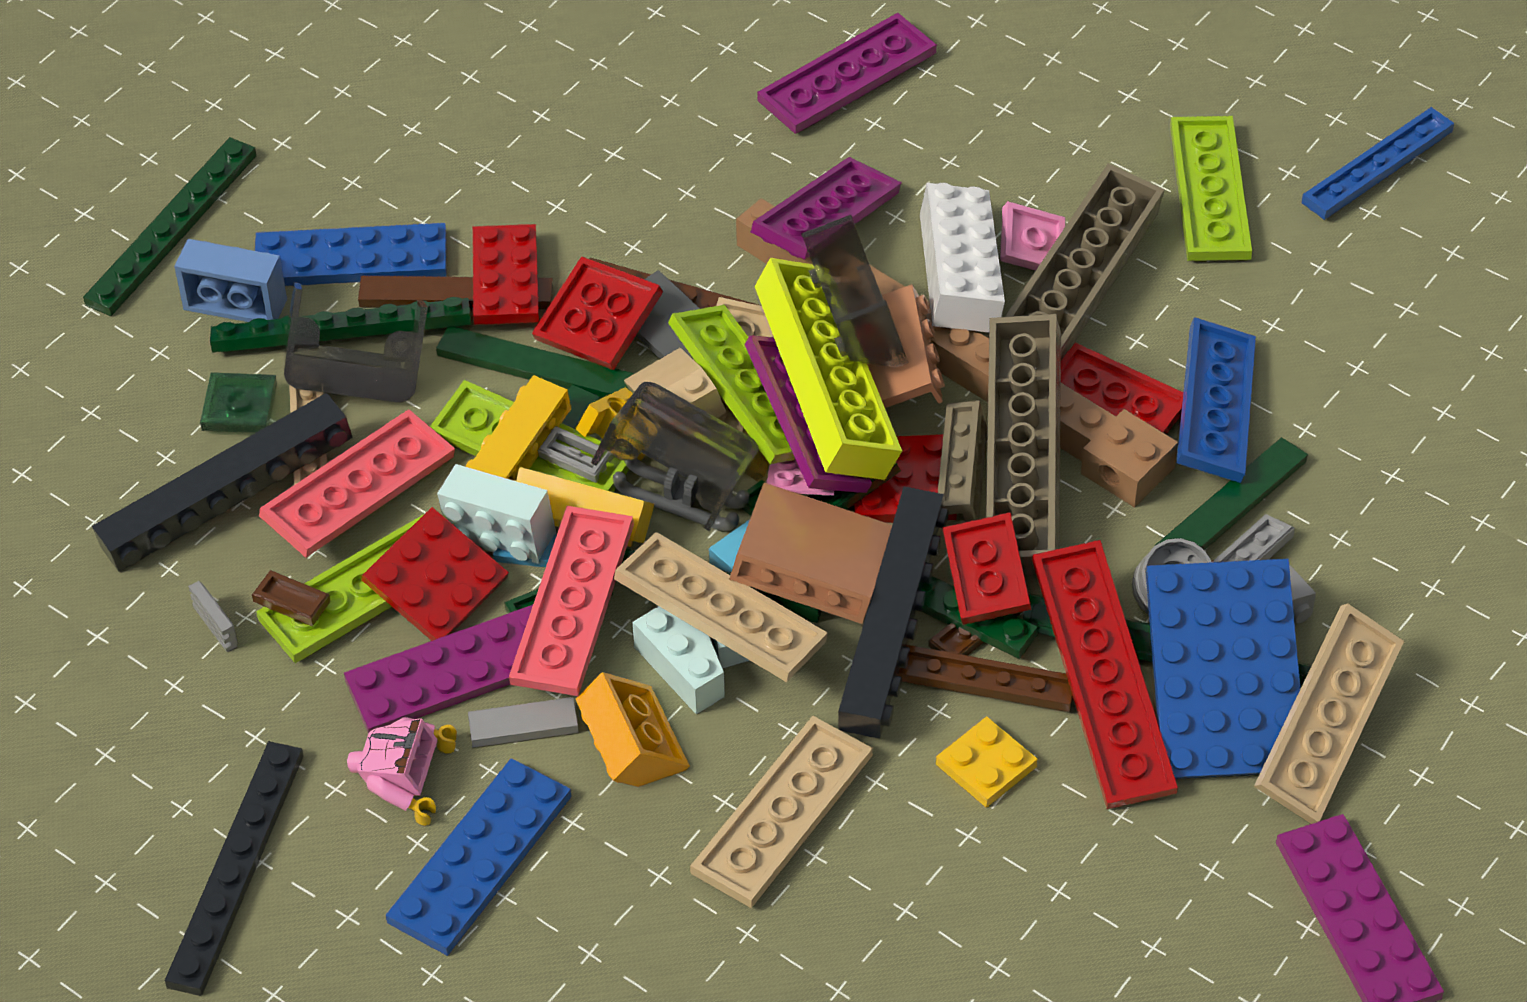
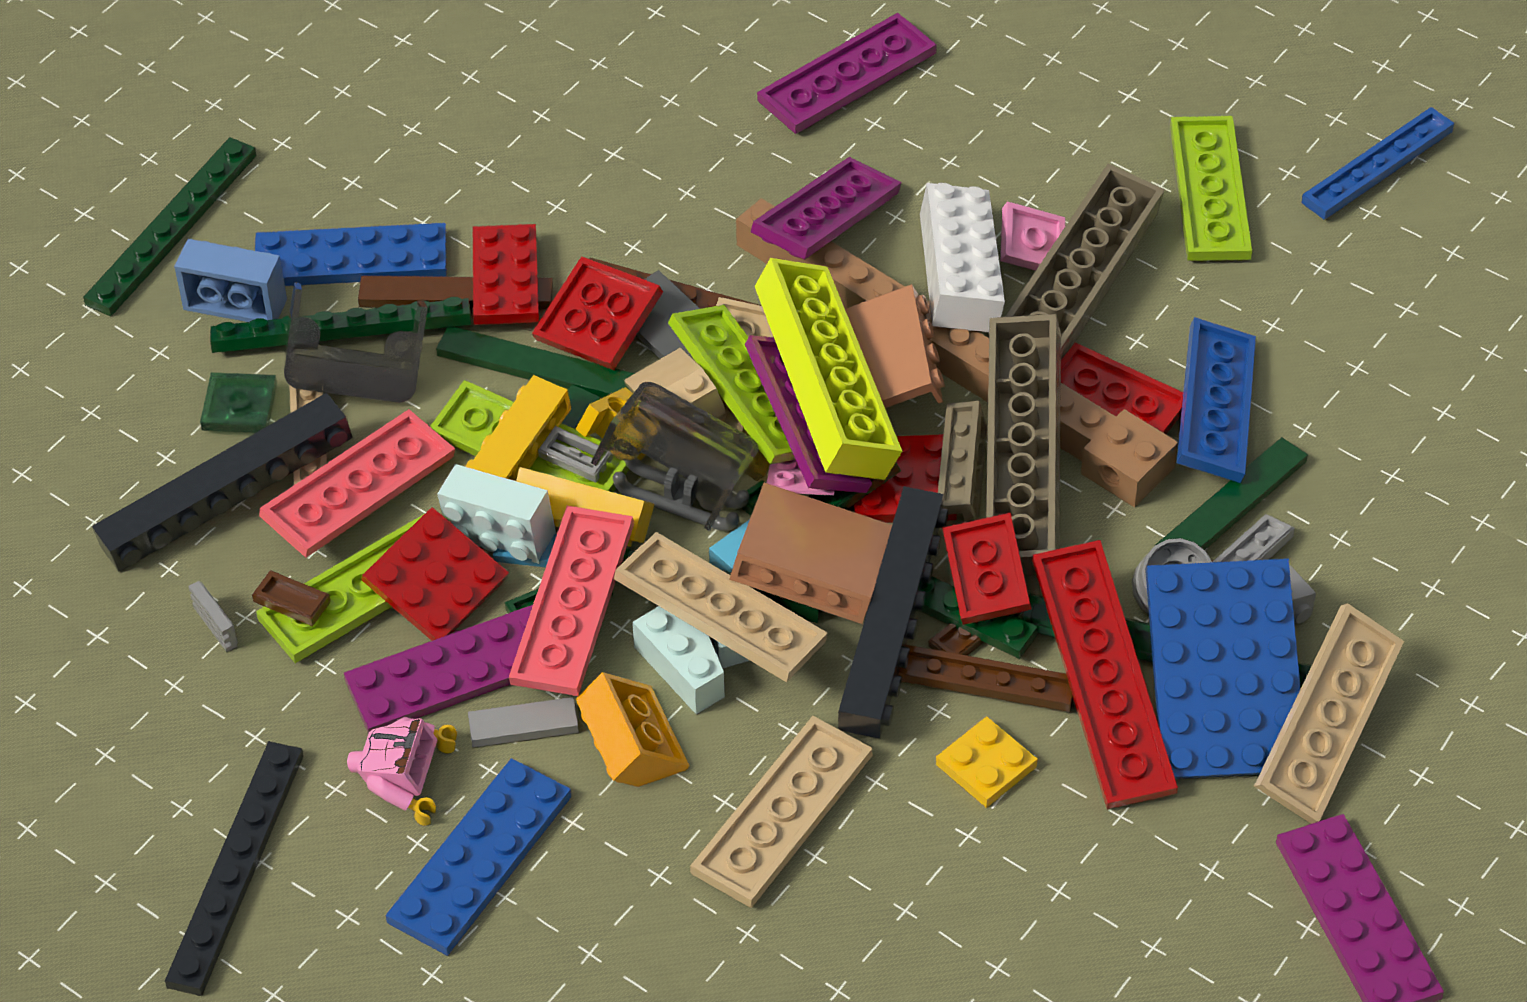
clear smoke windscreen [801,215,908,368] -> none

